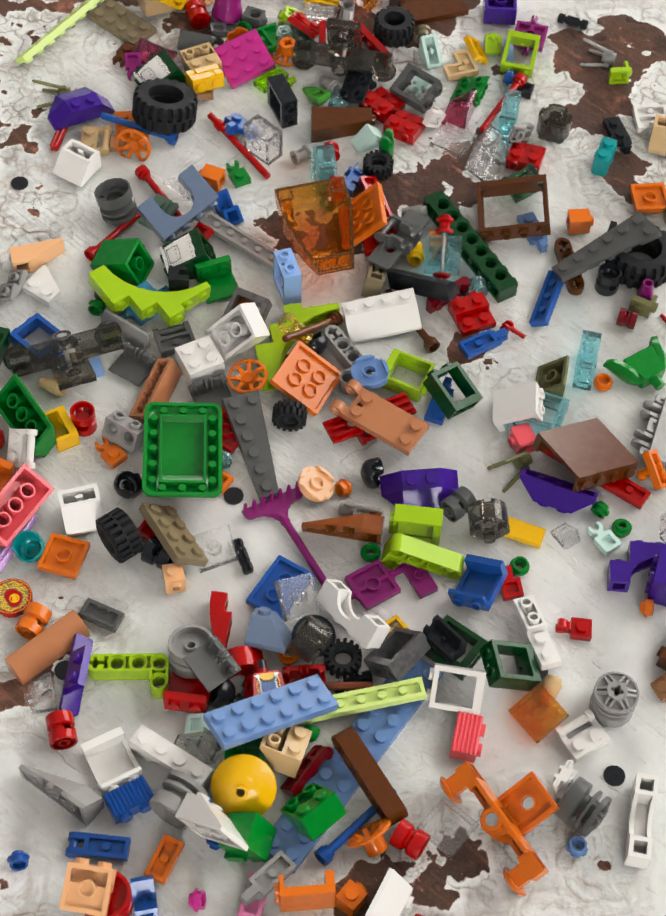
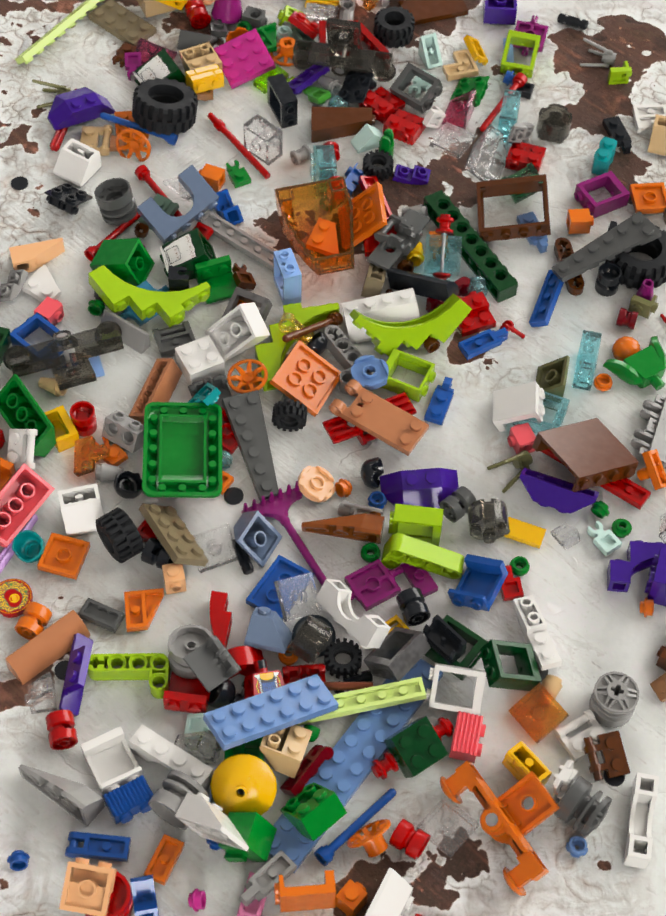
dark grey hinge [108,342,157,386] -> none
blue hinge [224,113,260,139] -> none
reddish brown beam [331,726,408,828] -> none
dark tan wheel [415,24,431,44] -> none
dark green window [423,361,483,420] -> none
lime bracket [484,33,502,56] -> none
red plate [555,617,592,641] -> none
none -> coral brick [34,296,64,326]
none -> black hinge [44,183,93,215]
none -> clear orange hinge [74,436,110,477]
none -> light grey cone [95,462,124,482]
none -> orange wing [124,588,164,632]
none -> reddish brown hinge [134,223,149,239]
none -> teal plate [187,382,221,406]
none -> reddish brown plate [232,263,256,290]
none -> sand blue slope [233,510,282,567]
none -> dark purple plate [288,62,330,95]
none -> orange wing [306,217,339,259]
none -> lime arch [349,293,472,357]
none -> blue plate [368,491,387,509]
none -> dark green brick [371,716,454,780]
none -> dark purple slope [392,164,431,185]
none -> black wheel [396,587,431,626]
none -> reddish brown plate [397,259,414,272]
none -> yellow brick [502,741,552,785]
none -> magenta window [574,171,630,218]
none -> reddish brown plate [583,730,631,781]
none -> orange hair [612,336,641,361]

